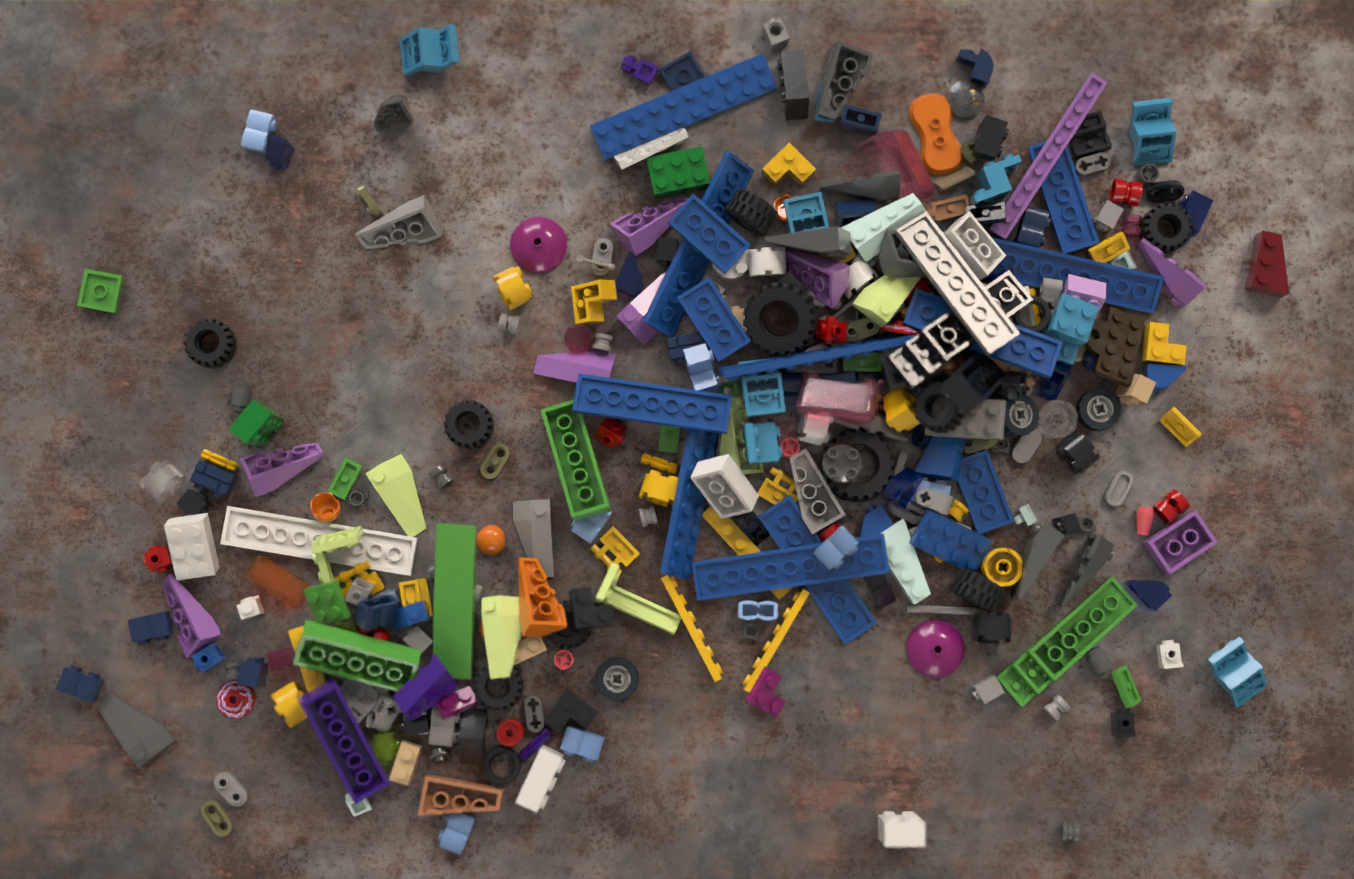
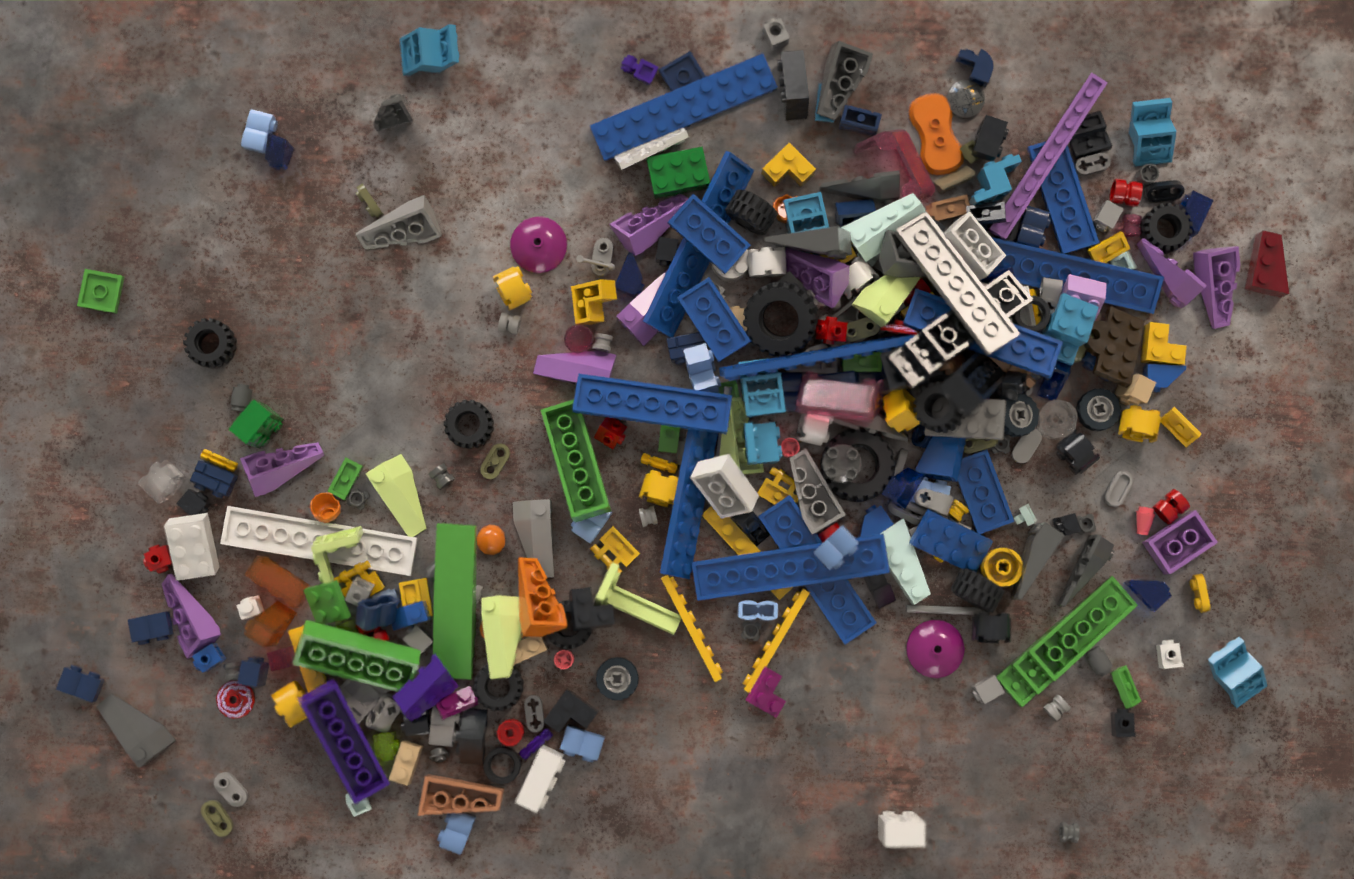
none -> clear orange wedge [244,601,297,648]
none -> yellow brick [1118,405,1161,443]
none -> yellow plate [1190,573,1210,613]
none -> medium lavender wedge [1193,246,1240,329]

